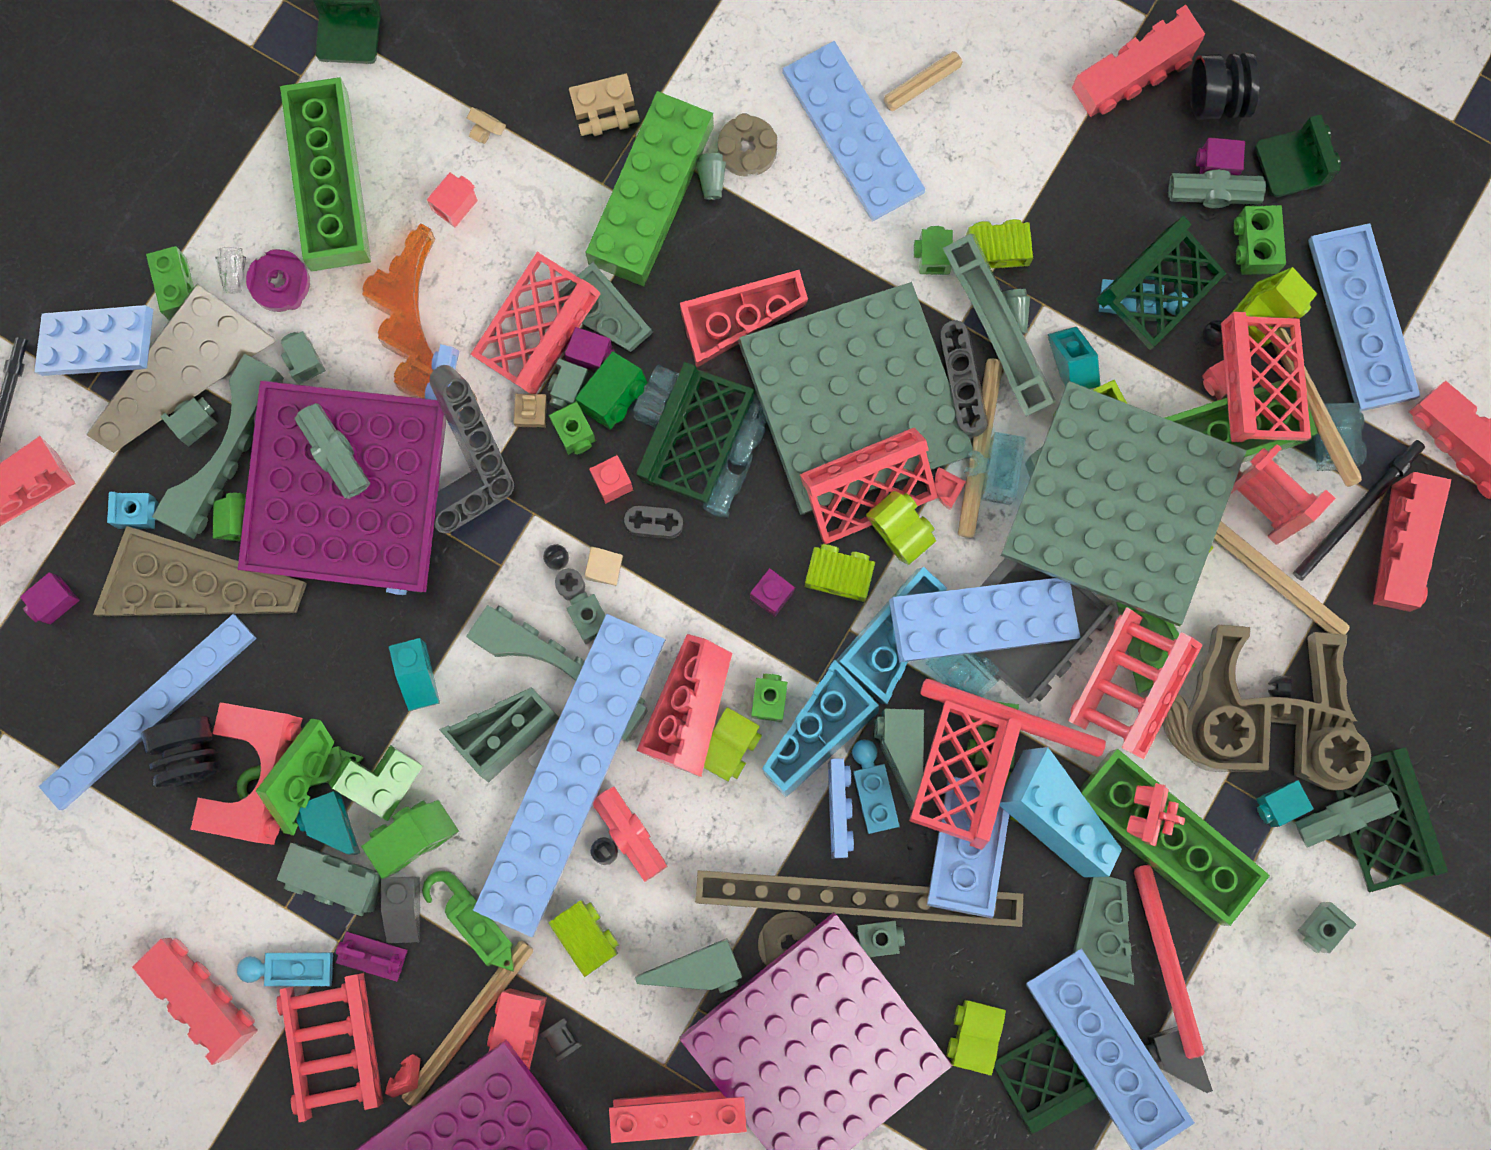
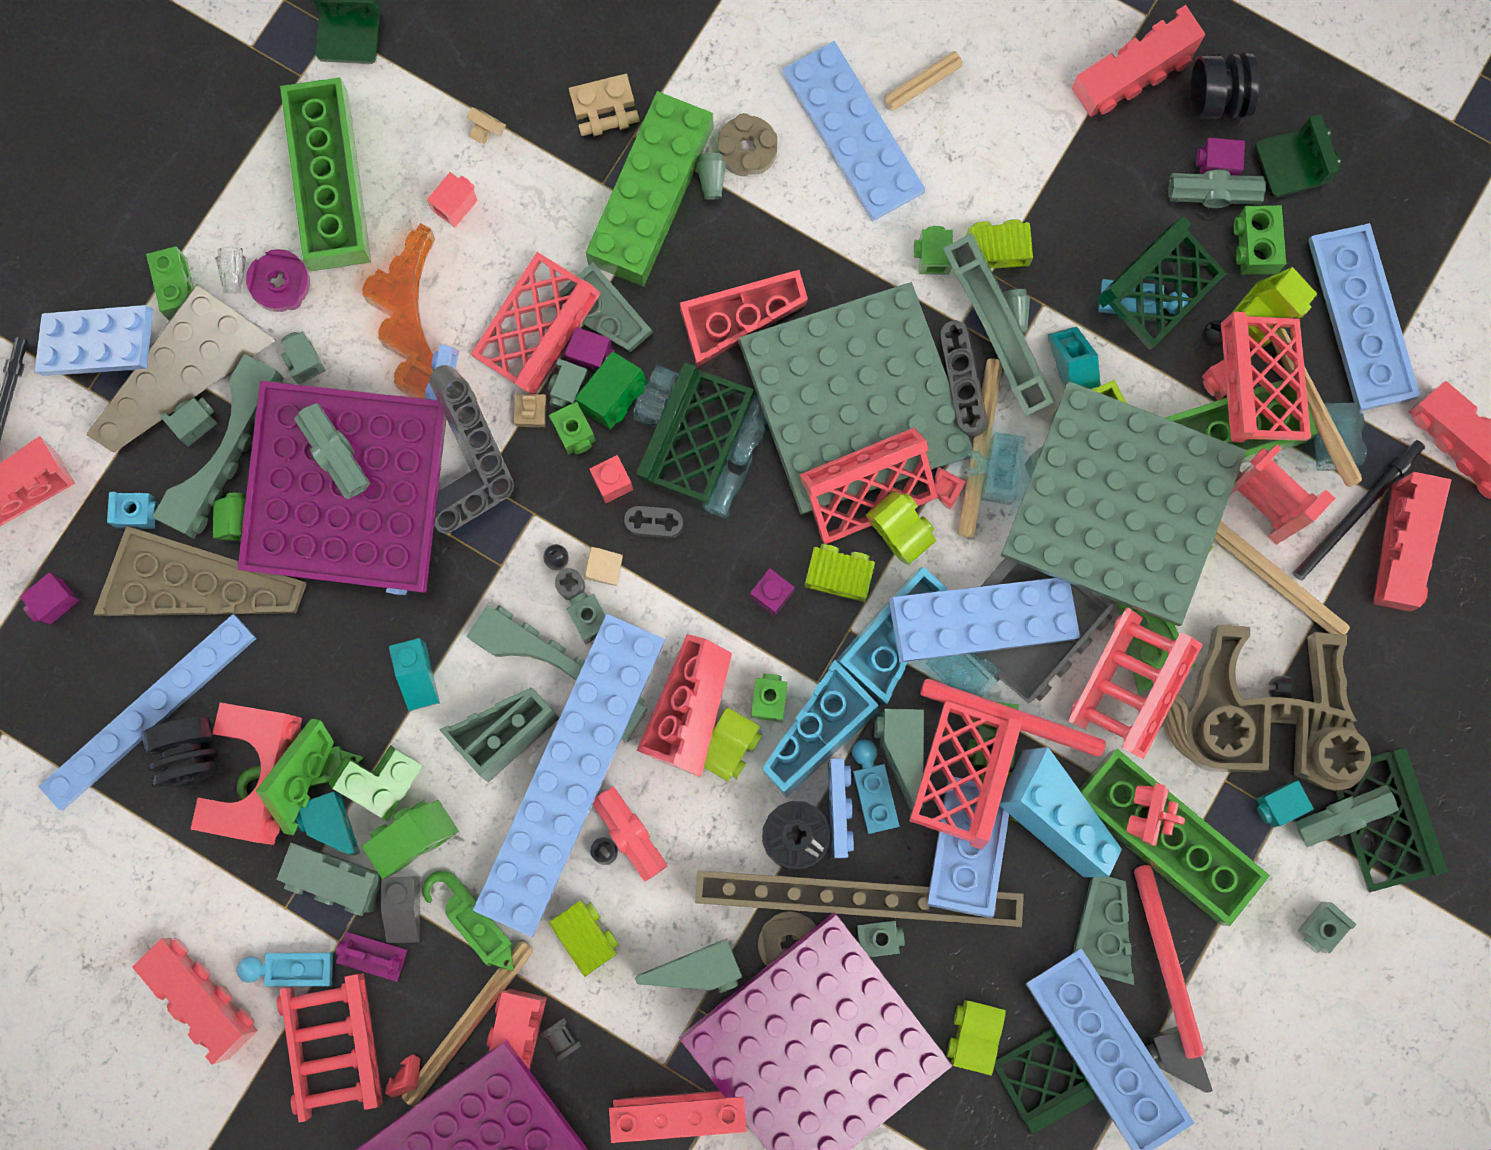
none -> black wheel [762,801,830,870]

